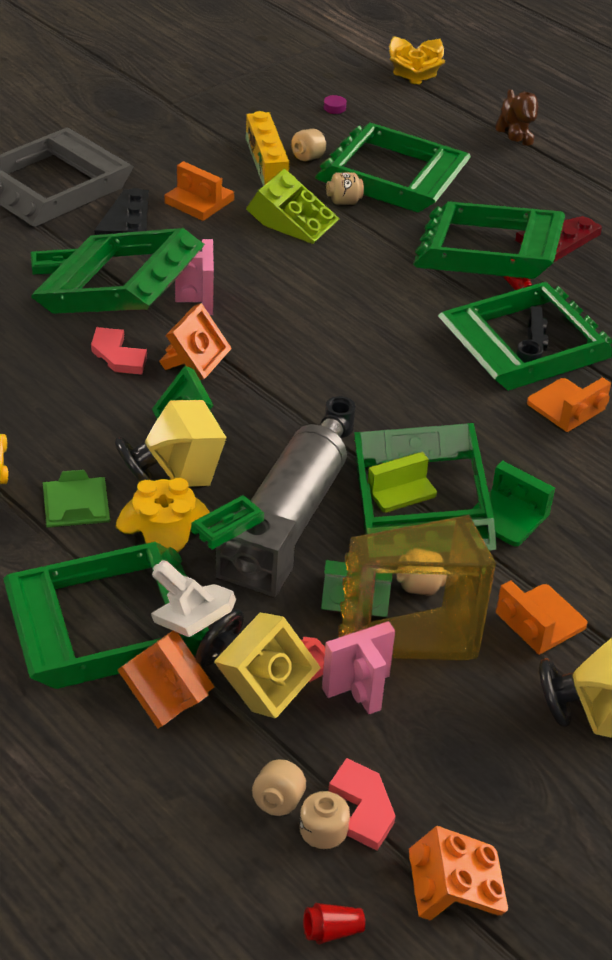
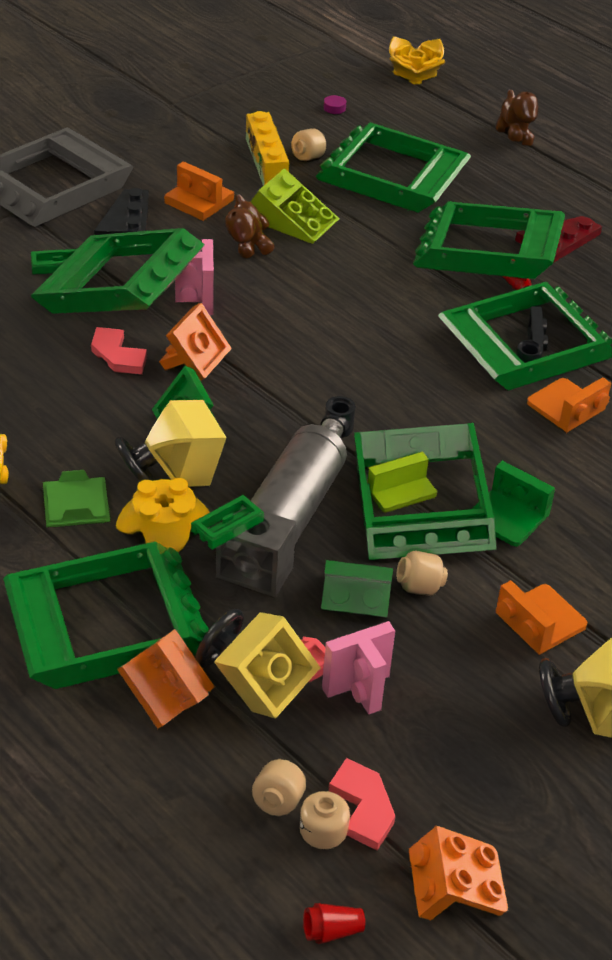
white piece [151,560,236,637] -> none
tan head [326,173,364,205] -> none
clear yellow windscreen [338,515,496,660] -> none
none -> reddish brown animal [225,194,274,258]

